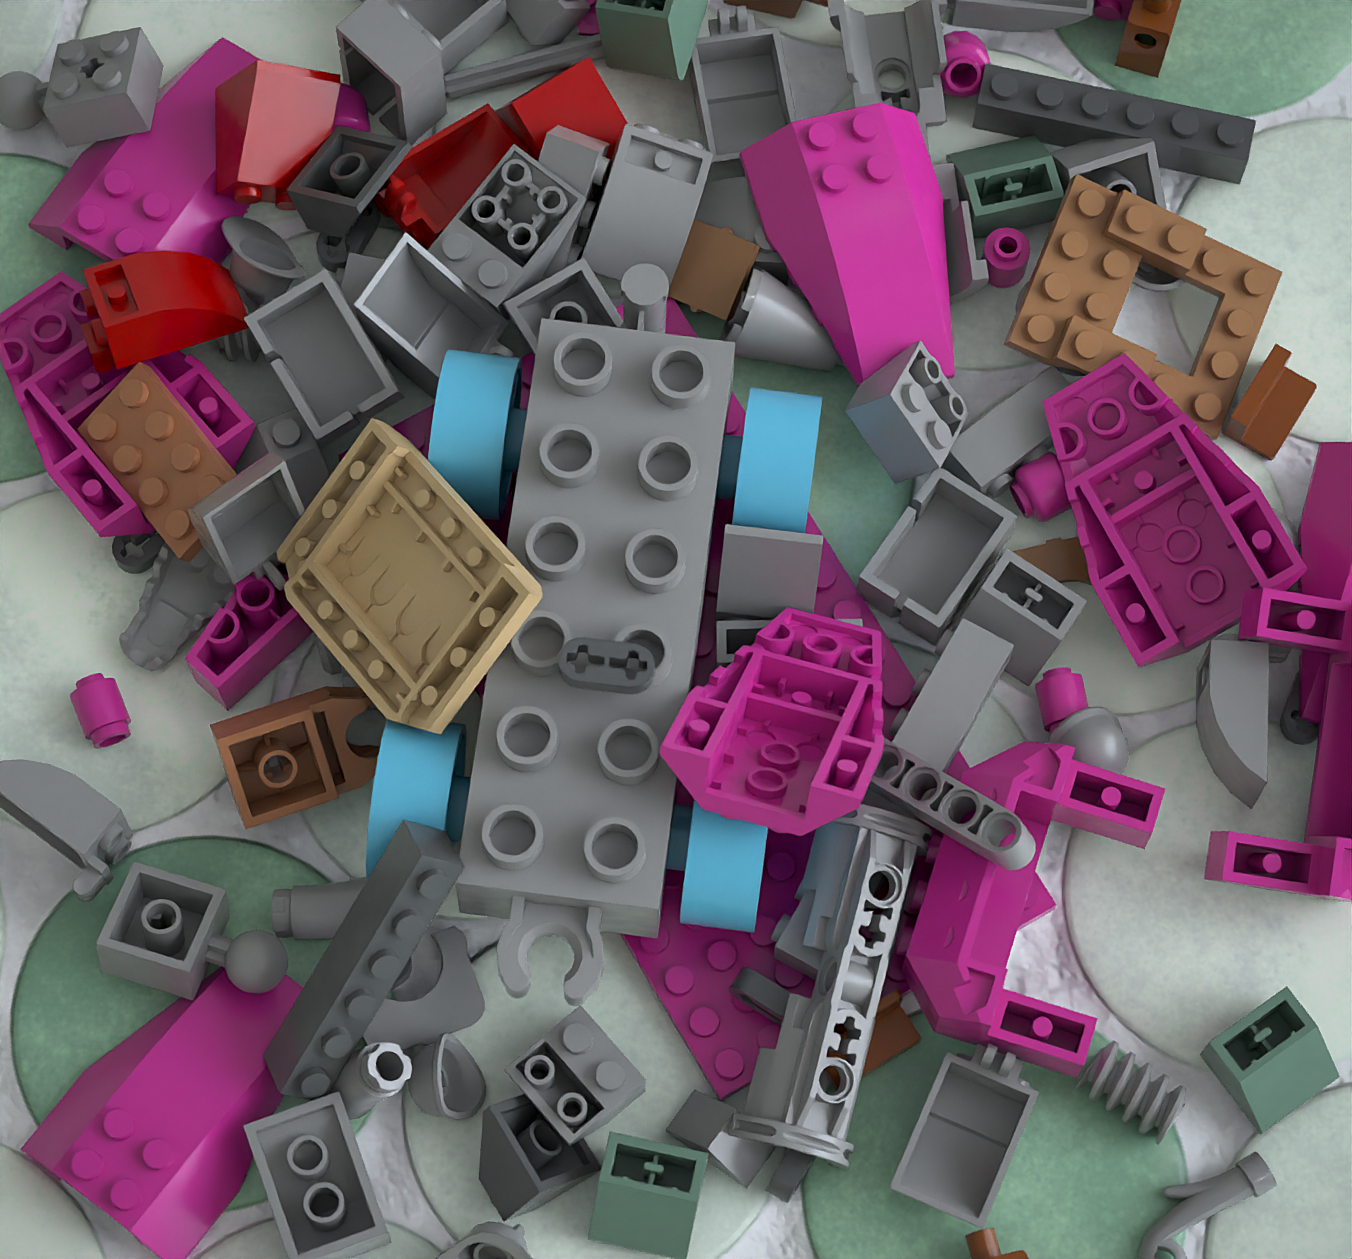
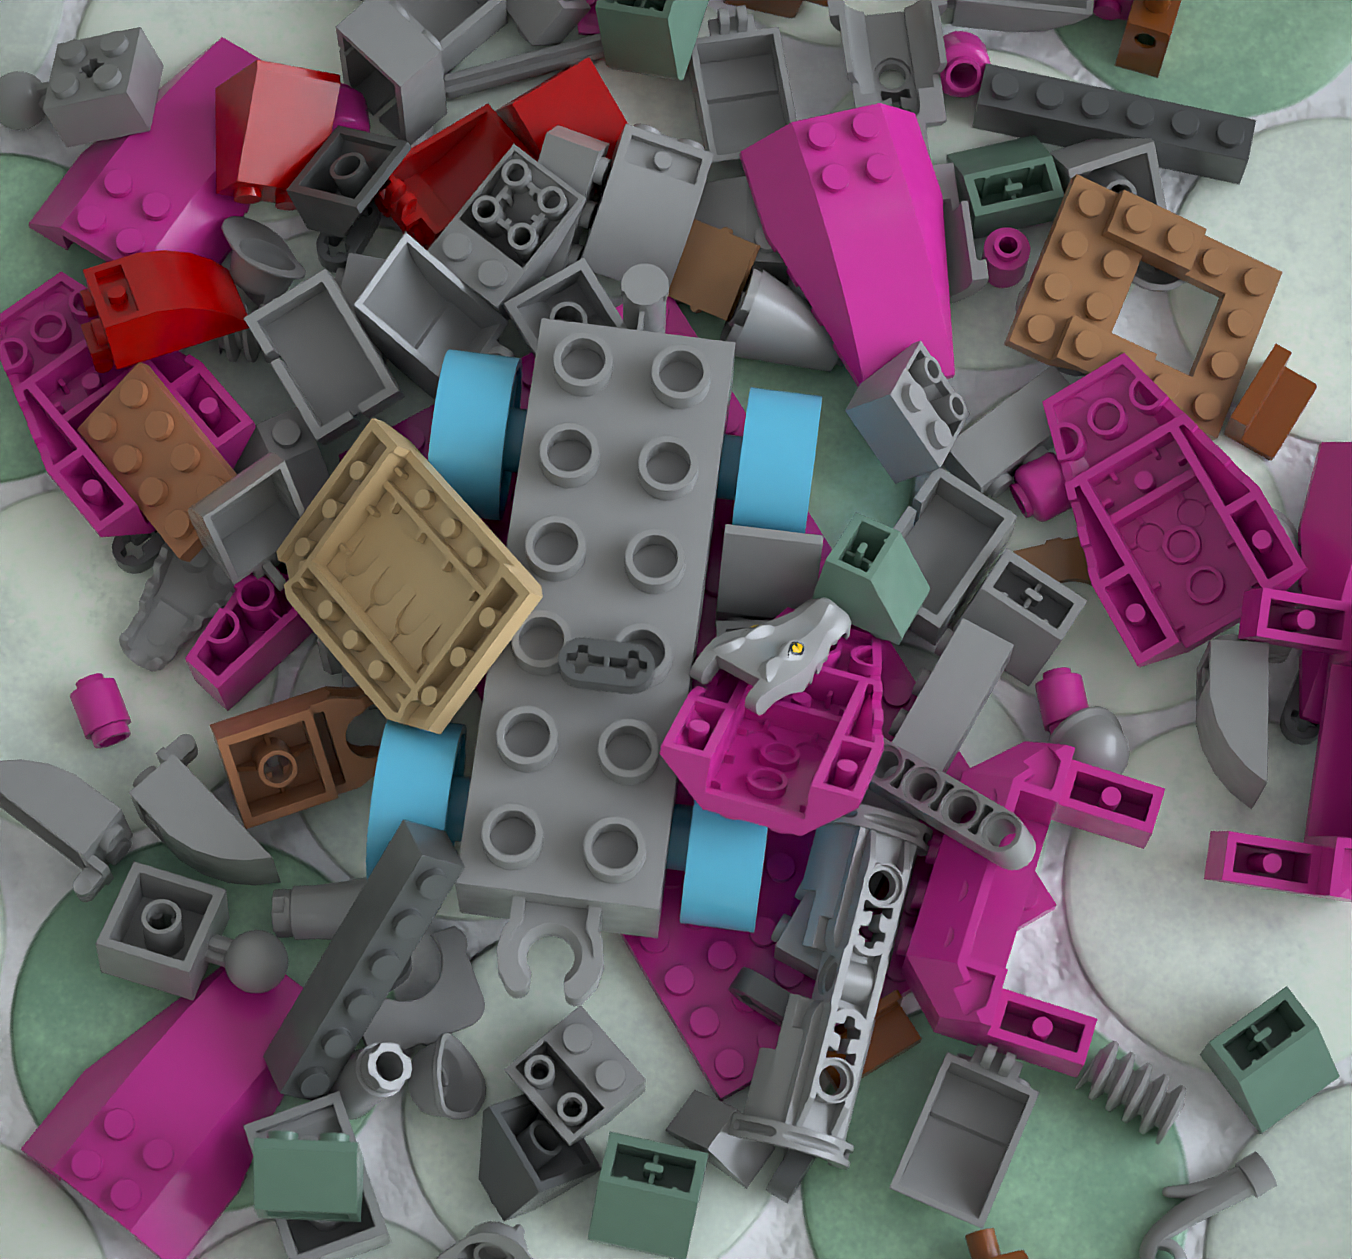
none -> light grey piece [129,734,281,886]
none -> sand green slope [253,1130,364,1222]
none -> light grey animal [689,597,851,715]
none -> sand green slope [812,512,930,645]

